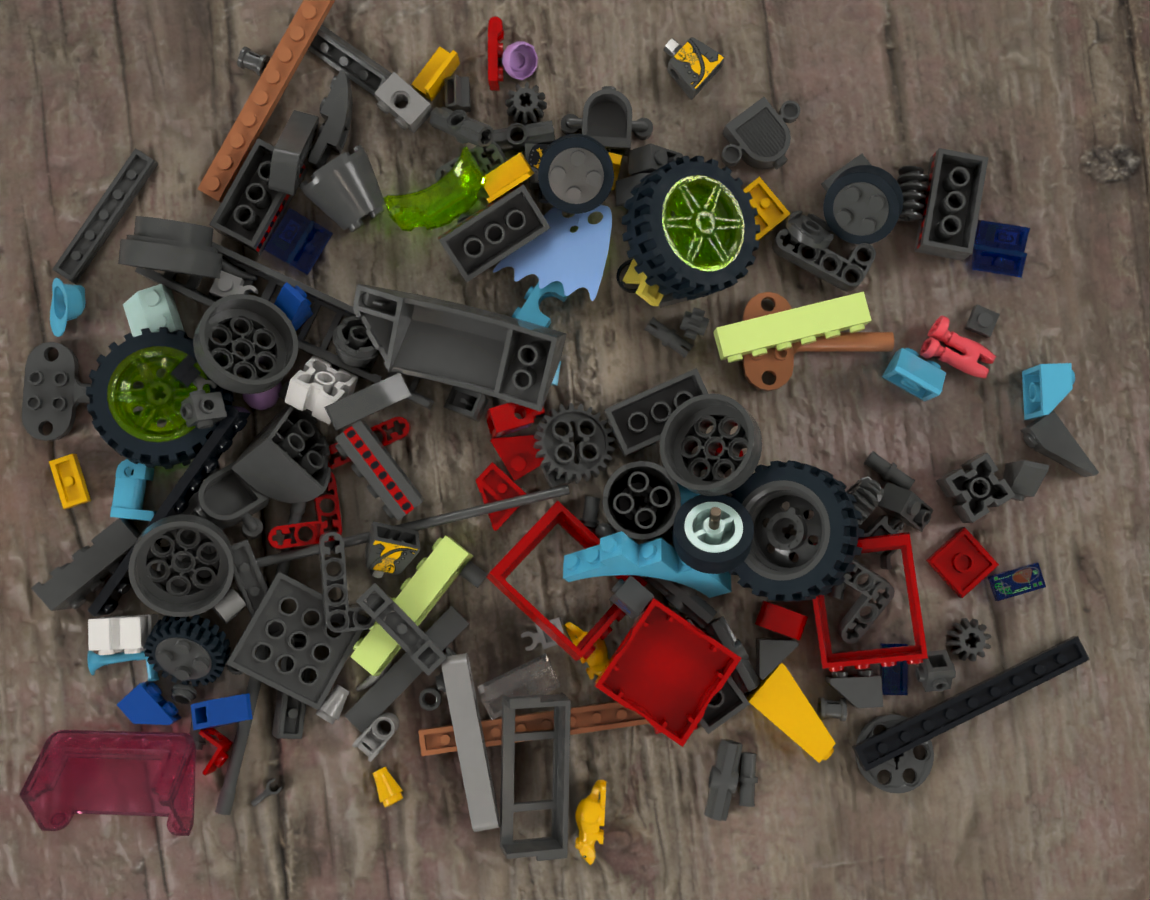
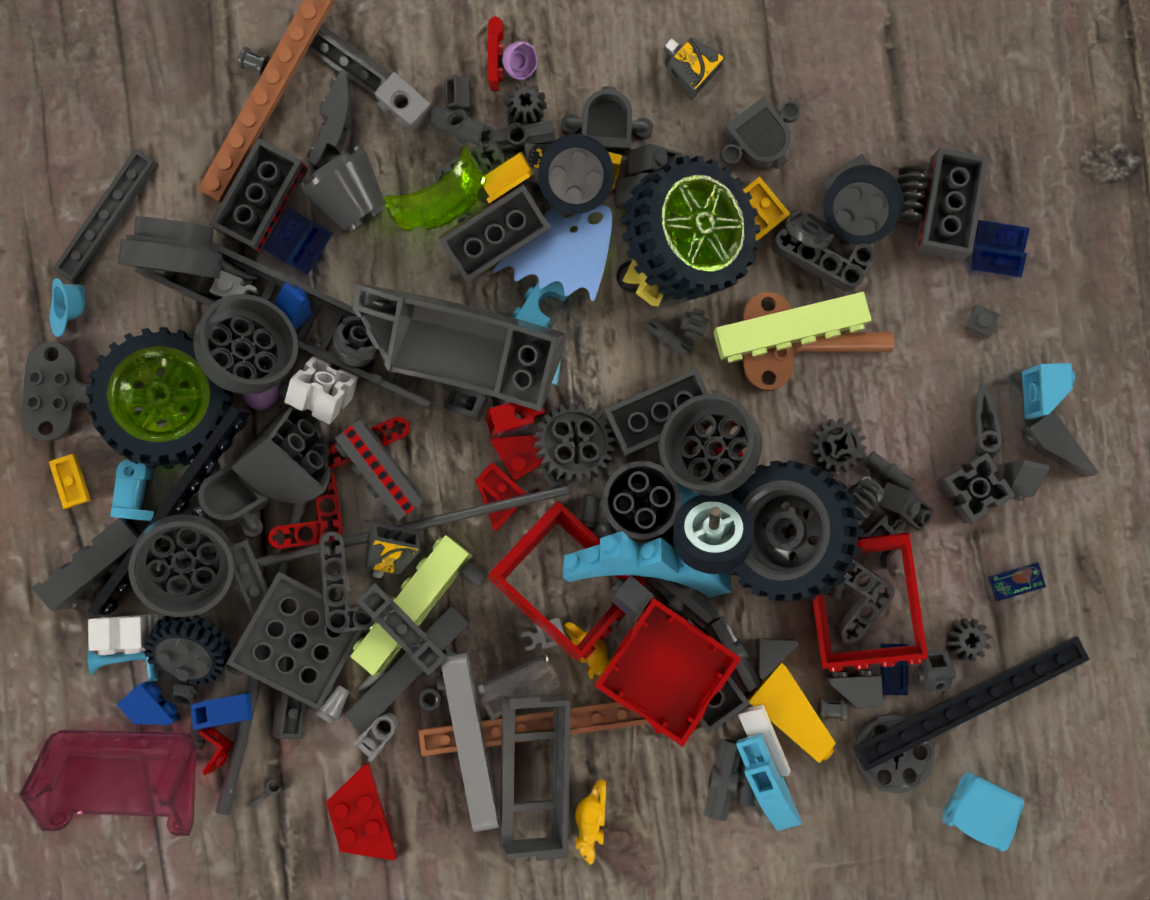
light aqua slope [123,284,184,337] -> none
black piece [169,354,217,390] -> none
dark grey brick [181,390,227,429] -> none
light grey piece [212,588,246,625] -> none
dark grey beam [269,110,319,196] -> none
dark grey slope [324,373,411,430] -> none
yellow cone [372,767,403,808] -> none
yellow panel [411,46,460,102] -> none
red beam [755,600,808,641] -> none
medium azure slope [882,348,946,401] -> none
coral piece [920,315,996,379] -> none
red tile [926,527,999,598] -> none
none -> red wing [326,762,398,860]
none -> medium azure slope [736,733,802,831]
none -> white tile [738,705,791,776]
none -> dark grey gear [810,418,867,473]
none -> medium azure piece [942,772,1024,852]
none -> dark grey piece [975,384,1002,459]

